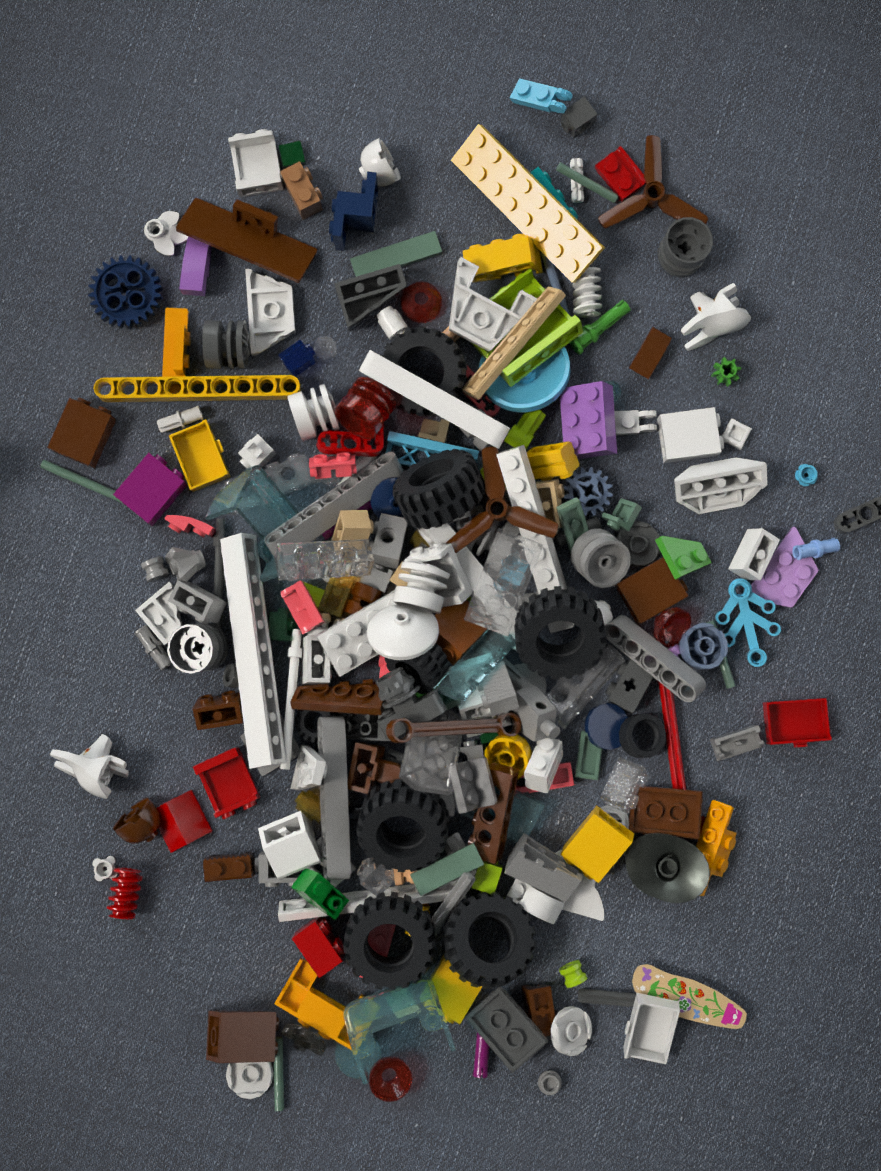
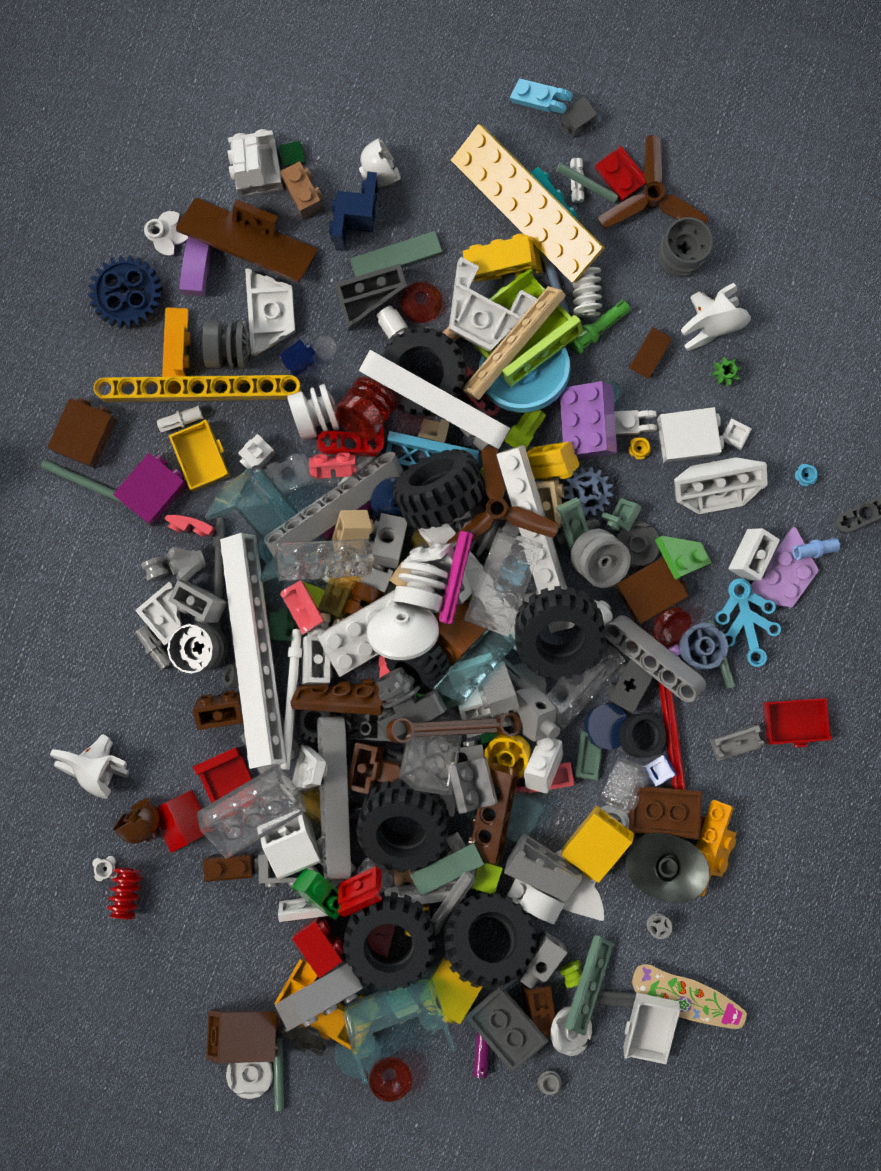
none -> clear brick [197,764,306,859]
none -> white brick [228,136,264,189]
none -> light grey wedge [275,964,363,1031]
none -> red plate [338,866,382,917]
none -> dark pink axle [439,531,473,624]
none -> light grey torso [521,930,567,989]
none -> sand green tile [565,935,614,1036]
none -> yellow plate [628,437,651,460]
none -> tile [644,754,677,786]
none -> light grey wheel [646,912,672,939]

